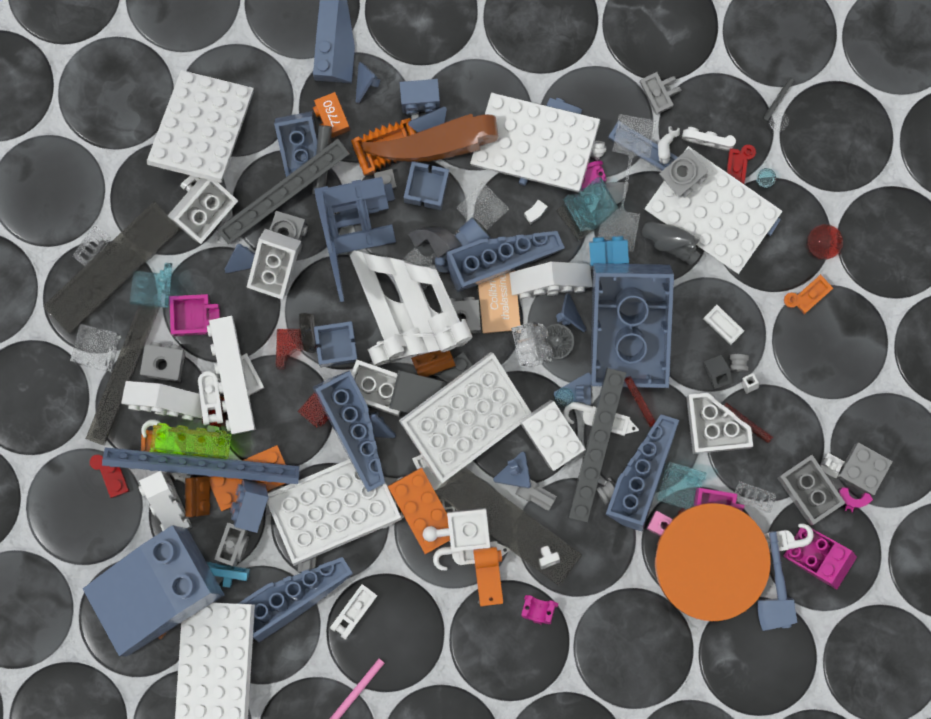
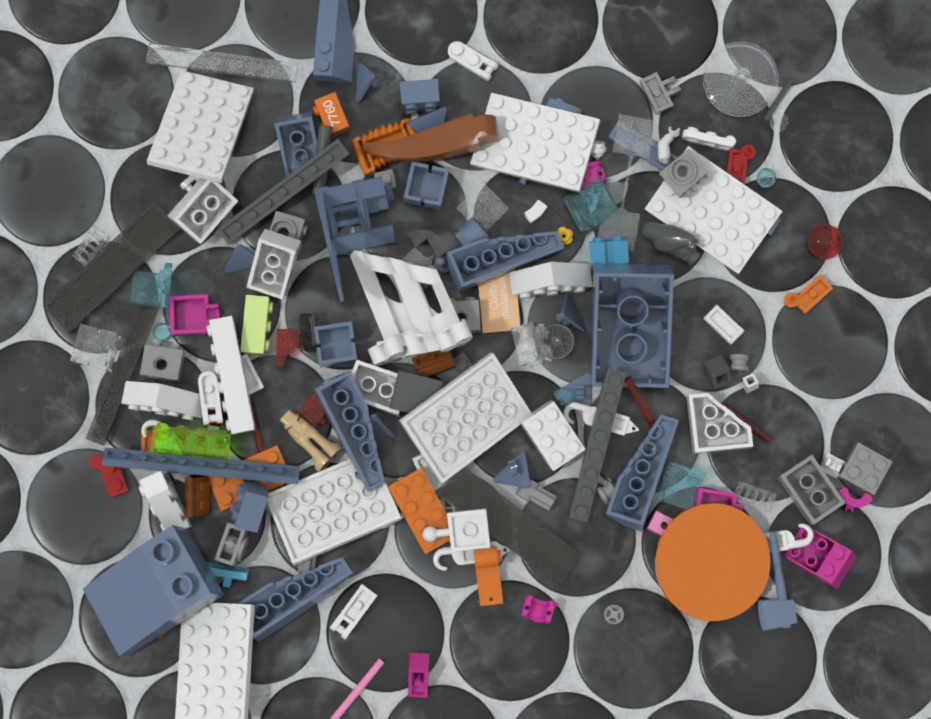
white tile [539,546,560,570] -> none
none -> clear plate [146,43,298,83]
none -> clear light blue piece [153,323,172,342]
none -> yellowish green brick [240,295,273,356]
none -> clear red bar [249,395,265,453]
none -> tan piece [280,410,344,472]
none -> dark pink slope [408,652,430,698]
none -> white plate [448,41,499,81]
none -> yellow plate [557,227,573,245]
none -> light grey wheel [604,605,624,624]
none -> clear dish [703,41,779,117]

